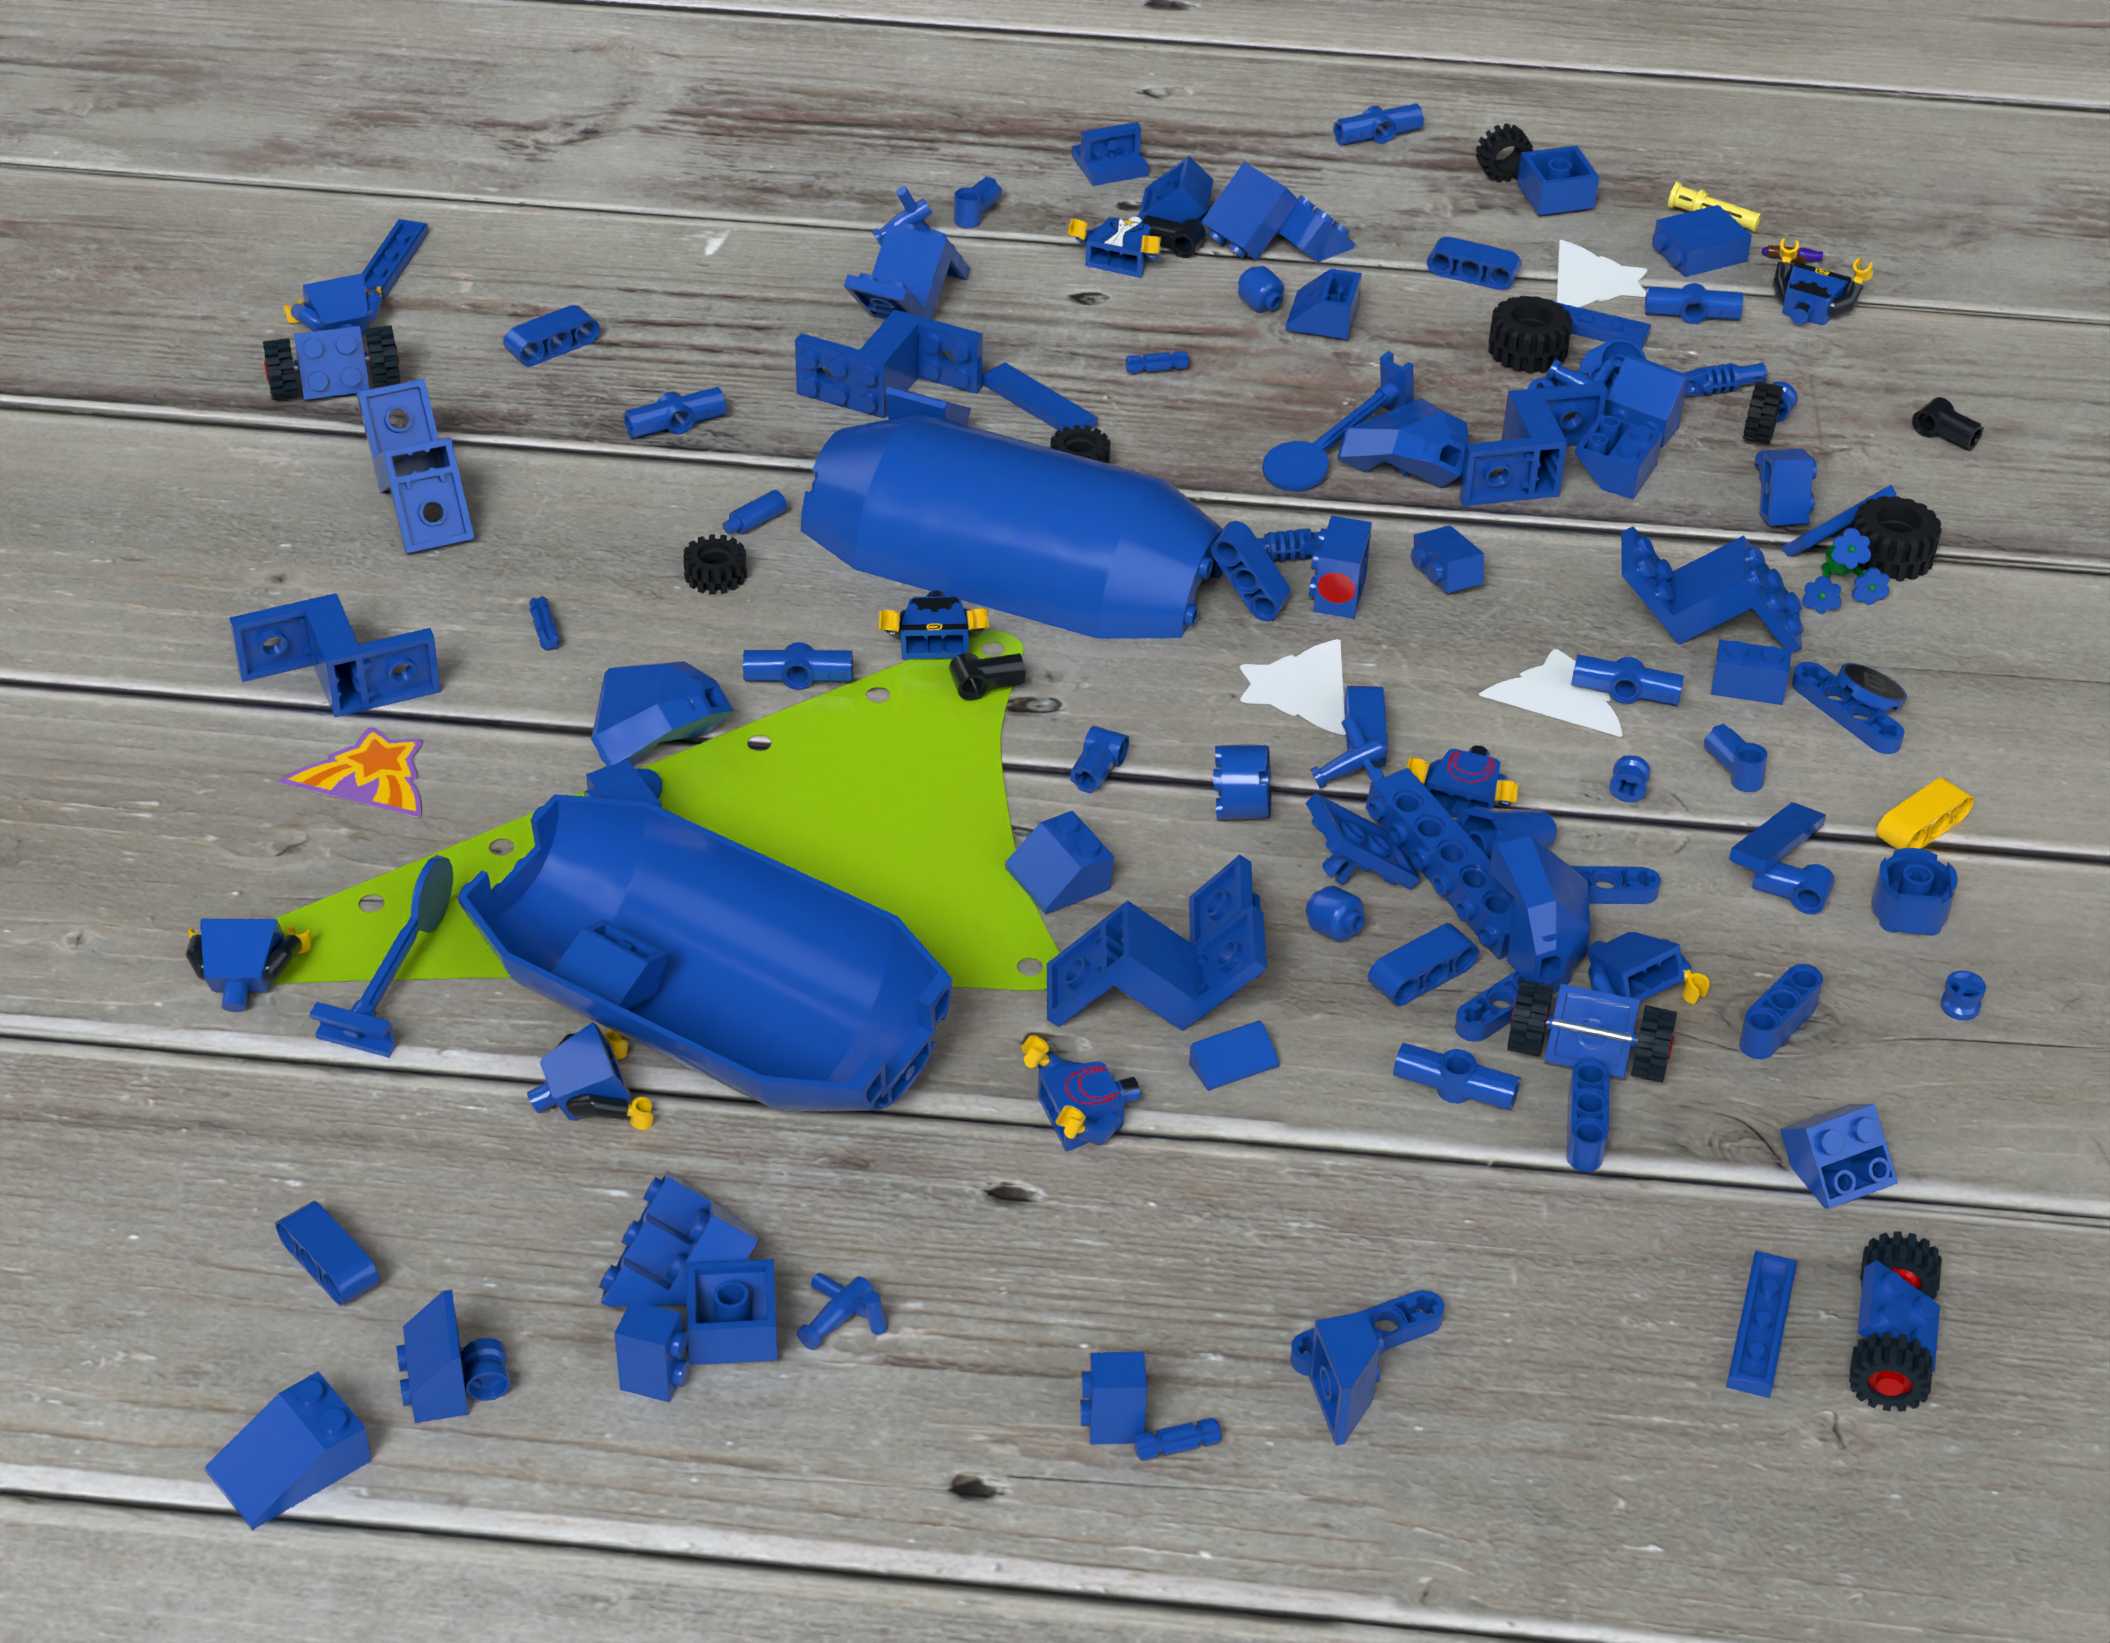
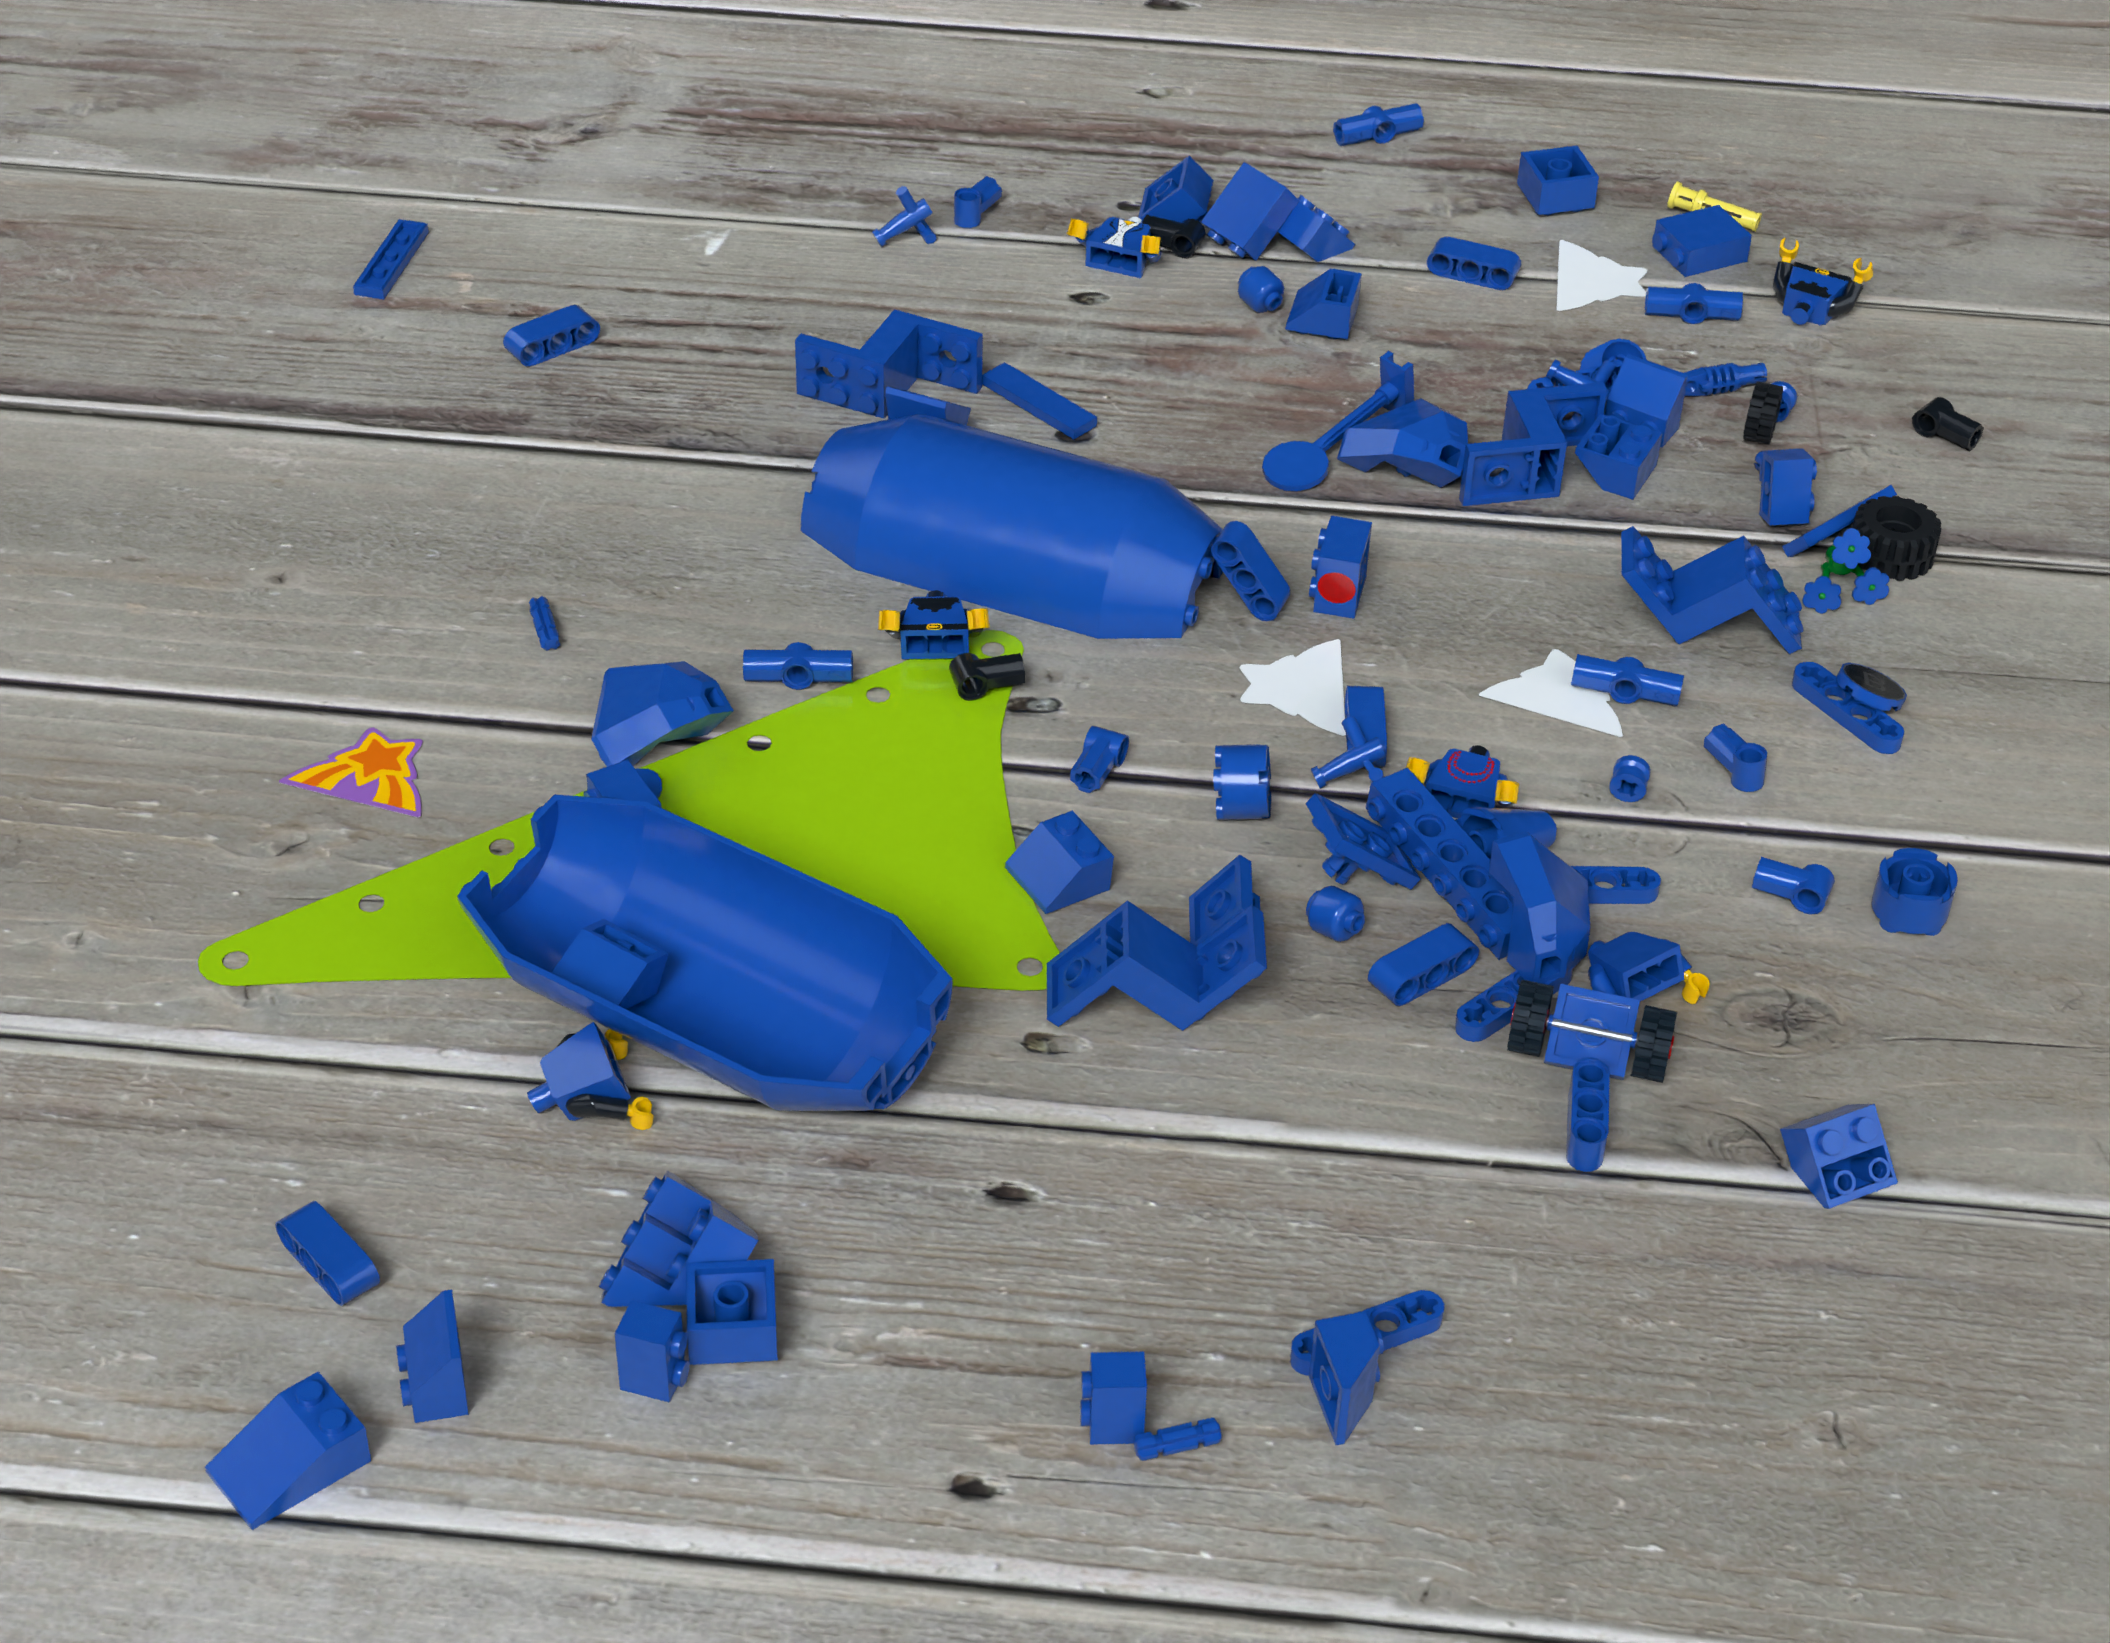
blue torso [186,919,311,1012] -> none
blue bracket [229,593,441,718] -> none
plate [263,325,401,400] -> none
blue torso [283,273,382,336] -> none
blue piece [310,855,453,1058] -> none
blue bracket [356,379,475,554] -> none
blue wheel [461,1338,510,1401] -> none
blue piece [623,387,727,440] -> none
black tyre [683,534,747,595] -> none
blue cylinder [723,490,787,534] -> none
blue piece [797,1273,888,1350] -> none
blue bracket [844,223,970,320] -> none
blue torso [1021,1035,1141,1152] -> none
black tyre [1050,425,1110,463] -> none
blue bracket [1072,122,1149,186] -> none
blue axle [1125,351,1189,373] -> none
blue slope [1189,1021,1279,1091] -> none
blue hinge [1257,528,1321,563] -> none
blue piece [1393,1042,1521,1110] -> none
blue brick [1411,525,1484,593] -> none
black tyre [1476,124,1533,183] -> none
black tyre [1488,296,1572,373] -> none
blue tile [1531,296,1651,349] -> none
blue brick [1711,639,1791,705] -> none
blue tile [1726,1251,1797,1398] -> none
blue tile [1729,802,1826,874] -> none
blue beam [1739,964,1823,1059] -> none
piece [1761,245,1823,264] -> none
plate [1849,1231,1942,1412] -> none
yellow beam [1876,777,1974,850] -> none
blue wheel [1940,971,1986,1020] -> none

